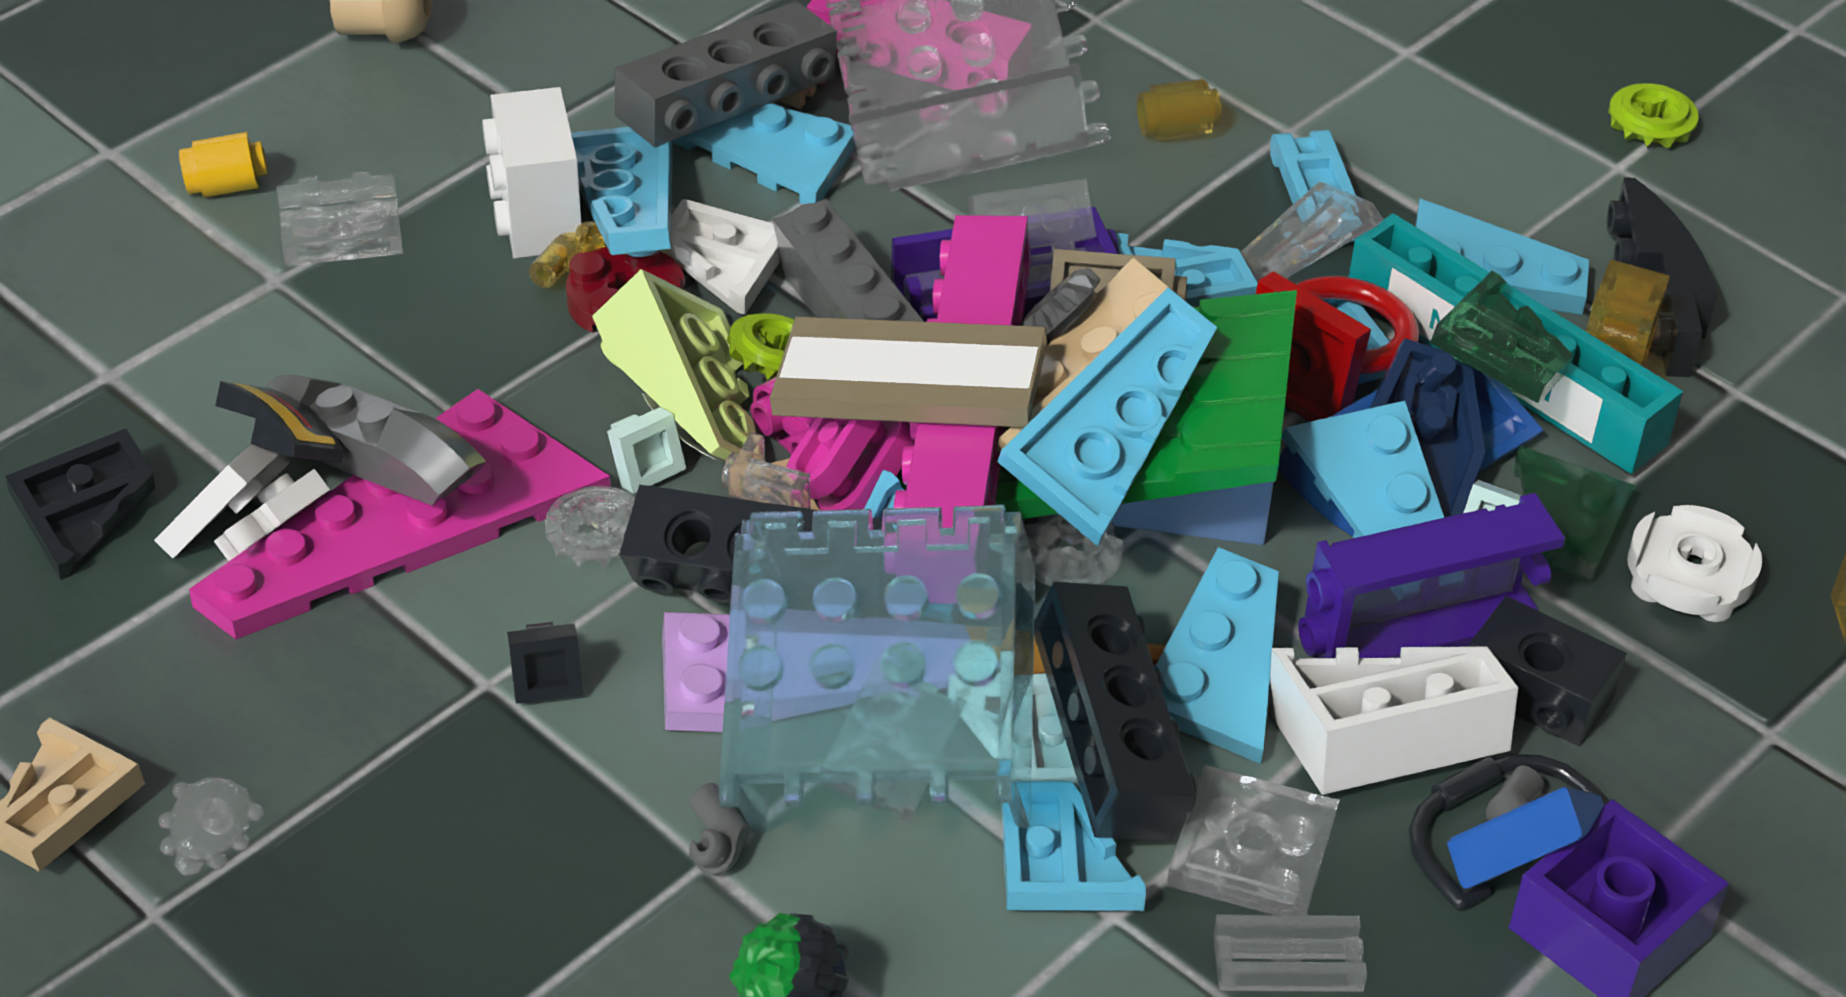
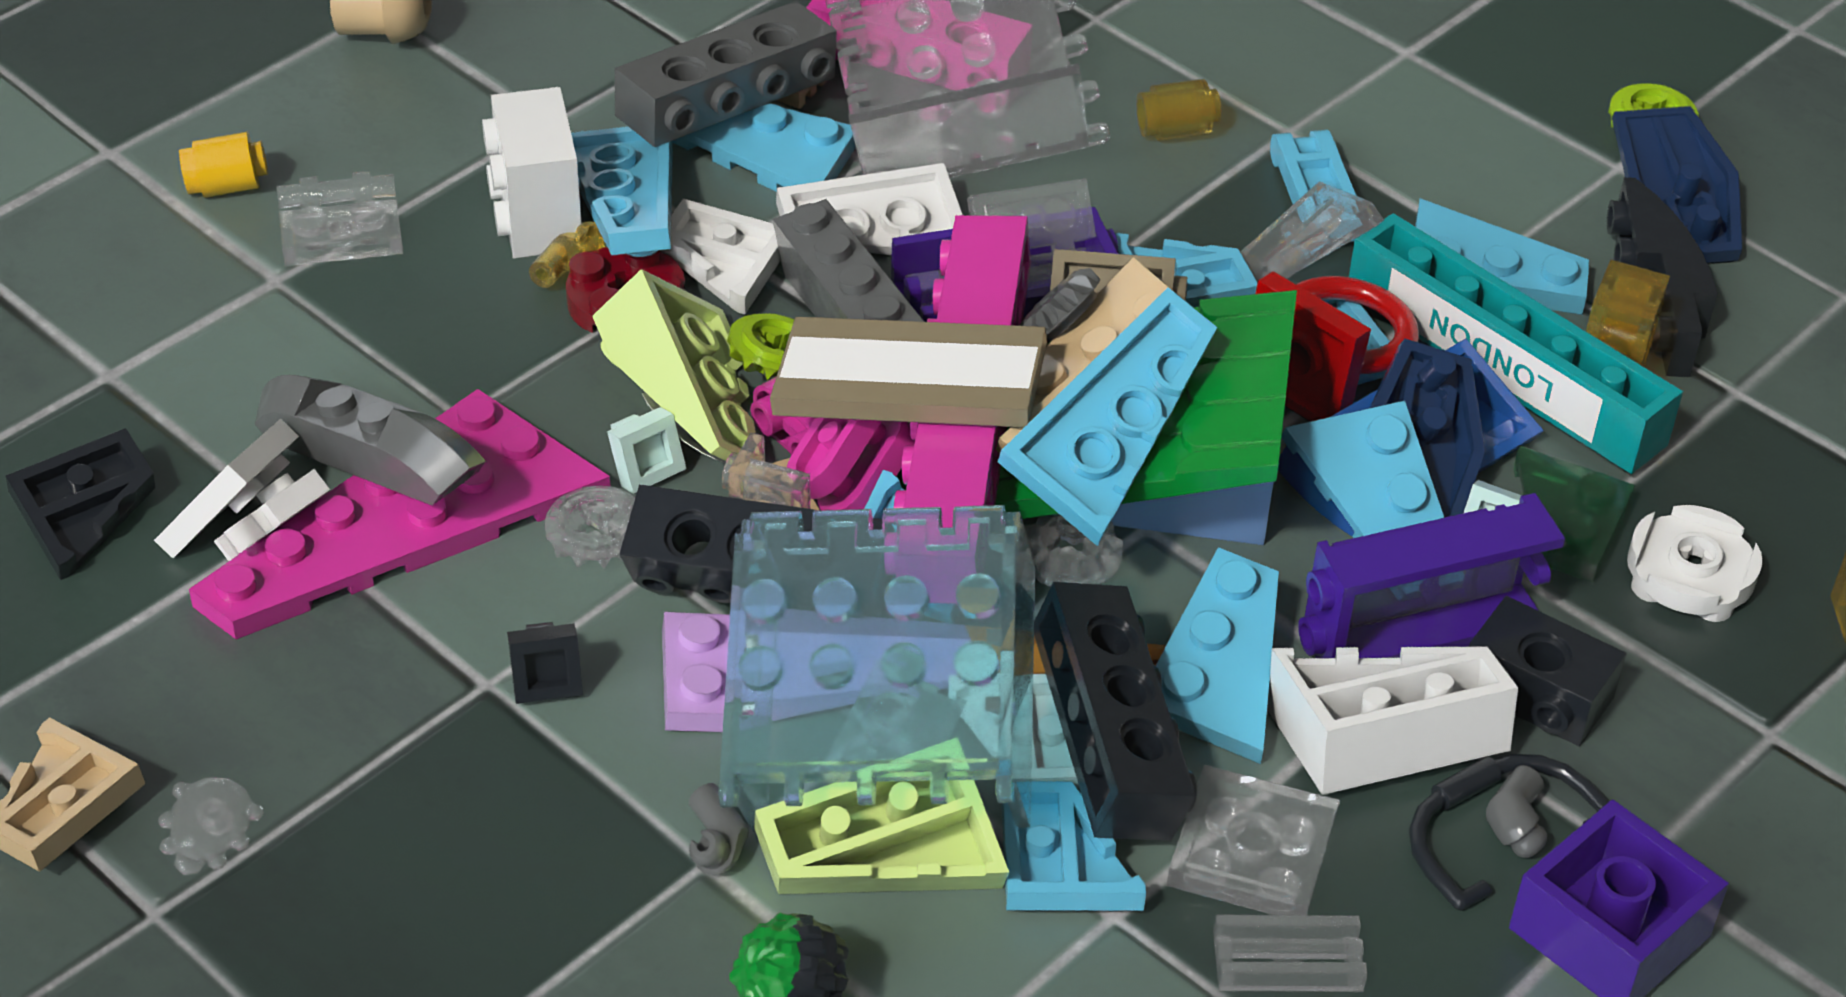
black slope [215,381,344,463] -> none
clear green wing [1430,271,1573,403] -> none
blue slope [1447,787,1604,888] -> none
none -> yellowish green wedge [754,739,1010,894]
none -> white wing [776,163,963,255]
none -> dark blue piece [1612,106,1742,263]

